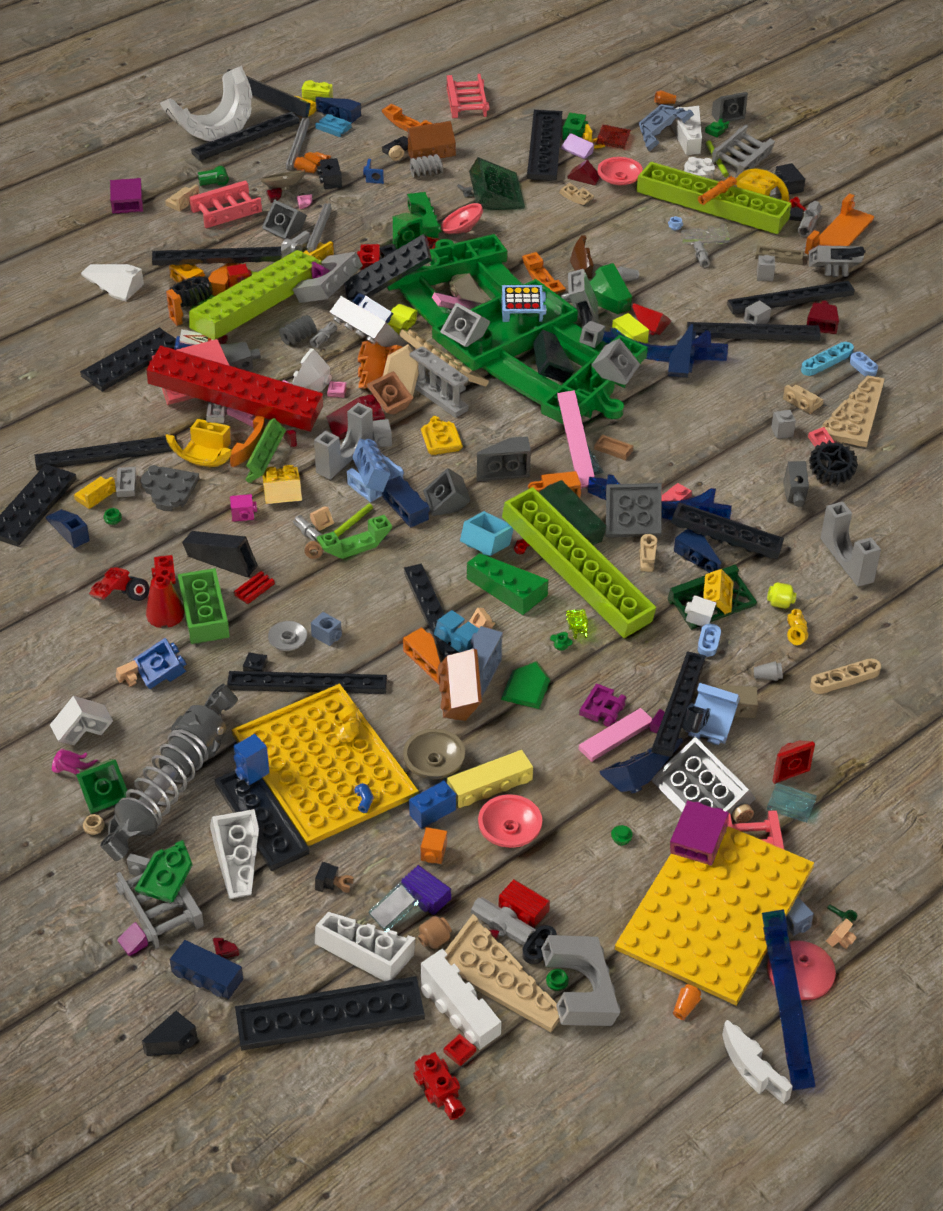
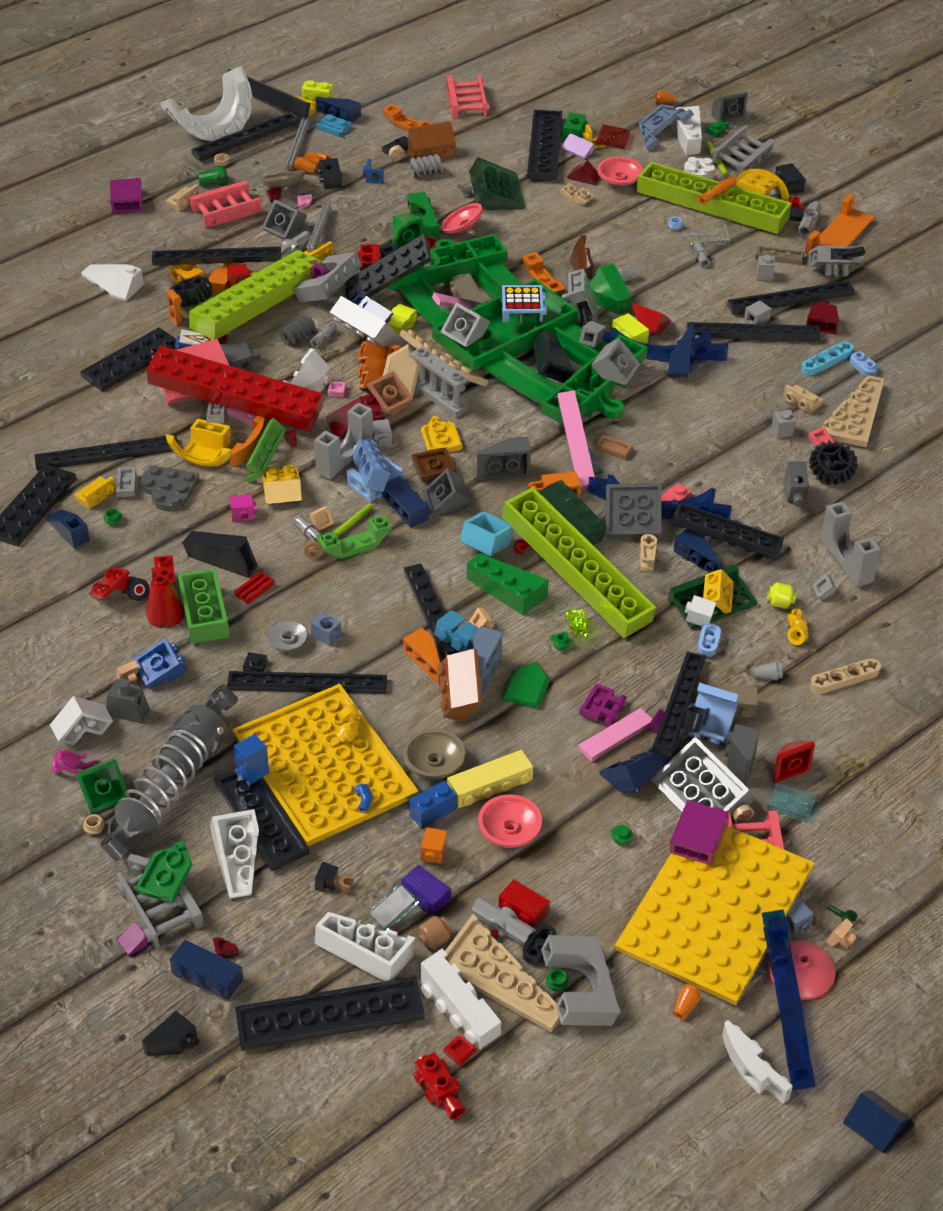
none -> dark grey torso [106,678,150,724]
none -> tan tile [214,153,229,166]
none -> reddish brown plate [412,447,456,482]
none -> dark grey slope [725,724,760,787]
none -> light grey plate [812,574,837,601]
none -> dark blue slope [843,1090,911,1153]

